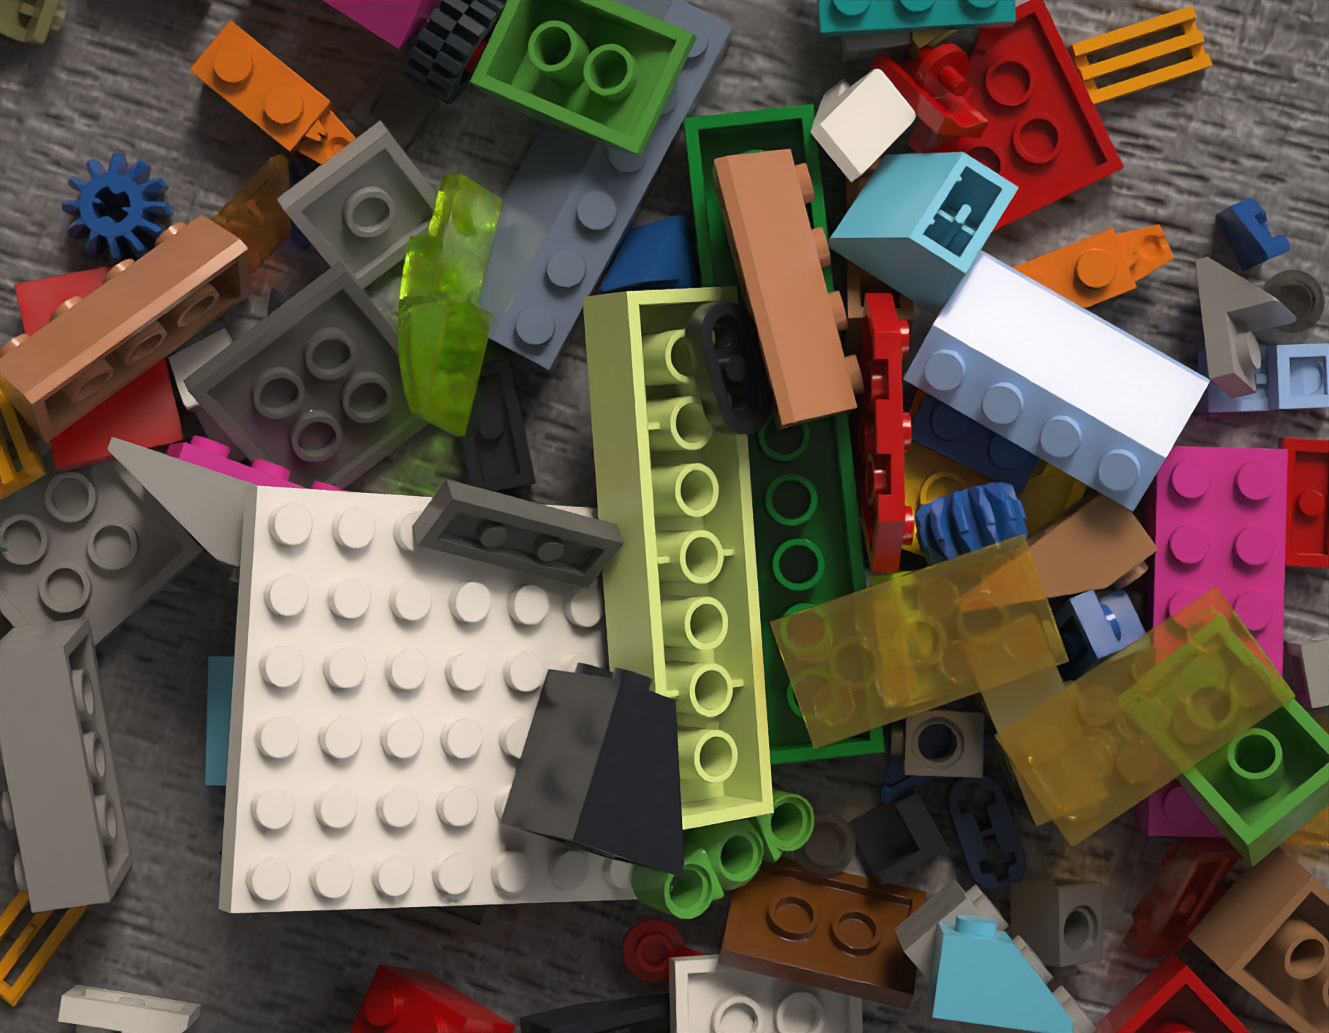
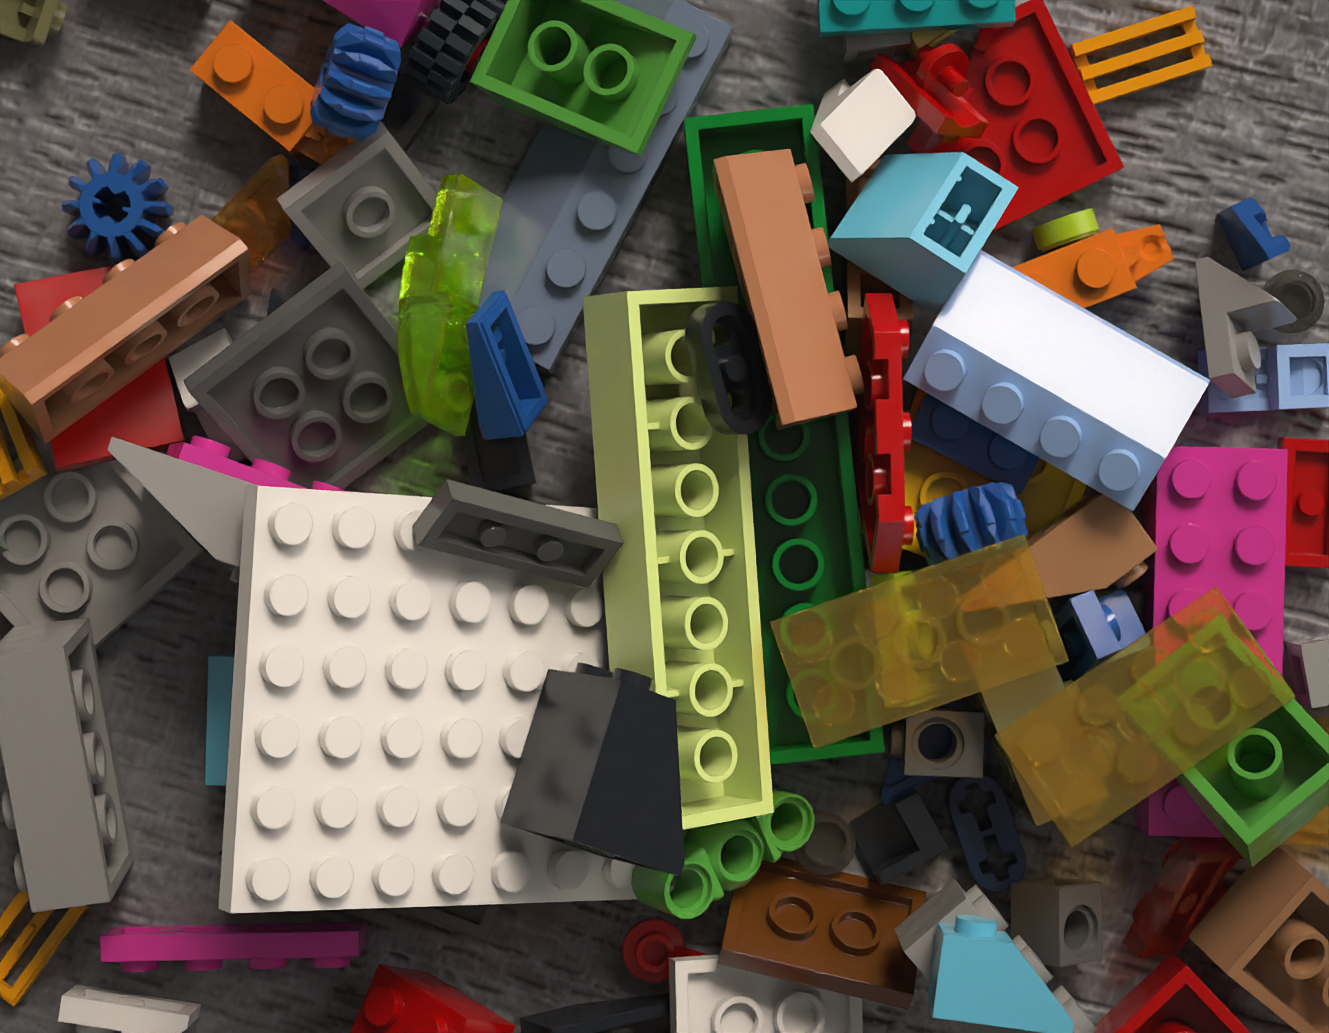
blue slope [601,215,698,293] -> none
none -> dark pink plate [100,921,366,972]
none -> blue gear [310,23,401,141]
none -> blue slope [466,290,549,440]
none -> lime tile [1032,208,1100,253]

